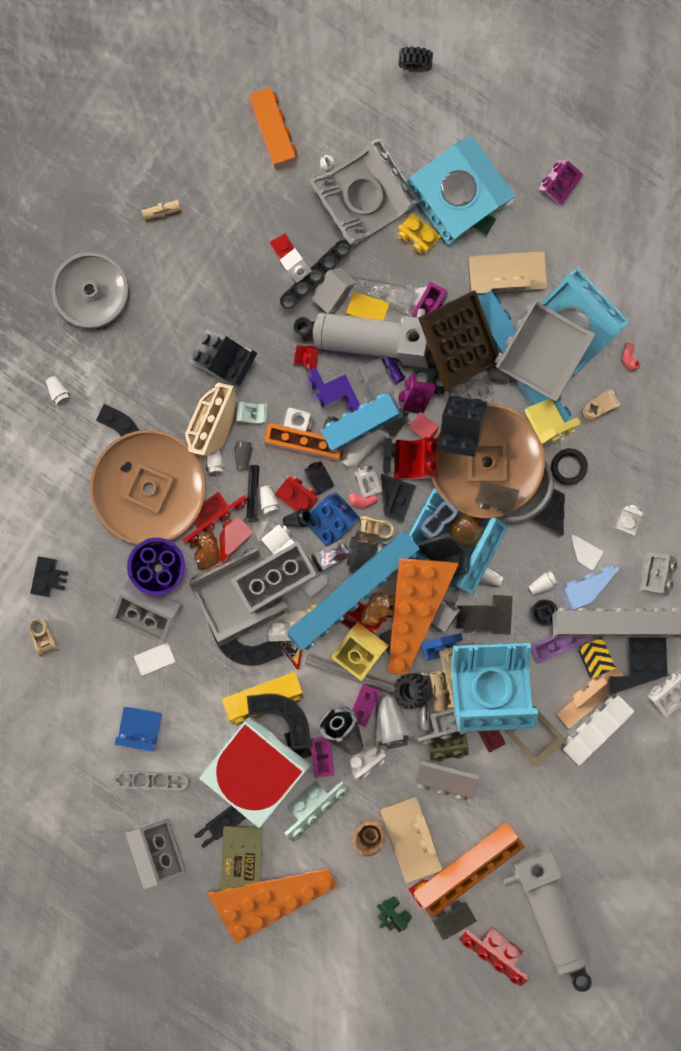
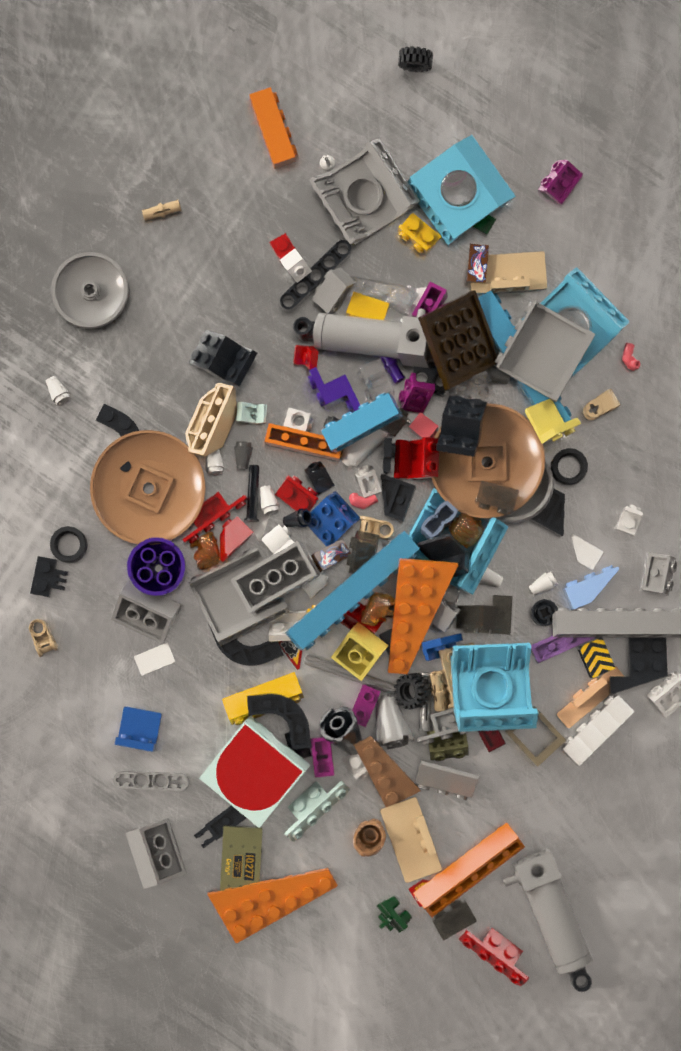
none -> black tyre [50,526,88,563]
none -> medium nougat wing [354,736,421,807]
none -> tile [467,244,489,284]

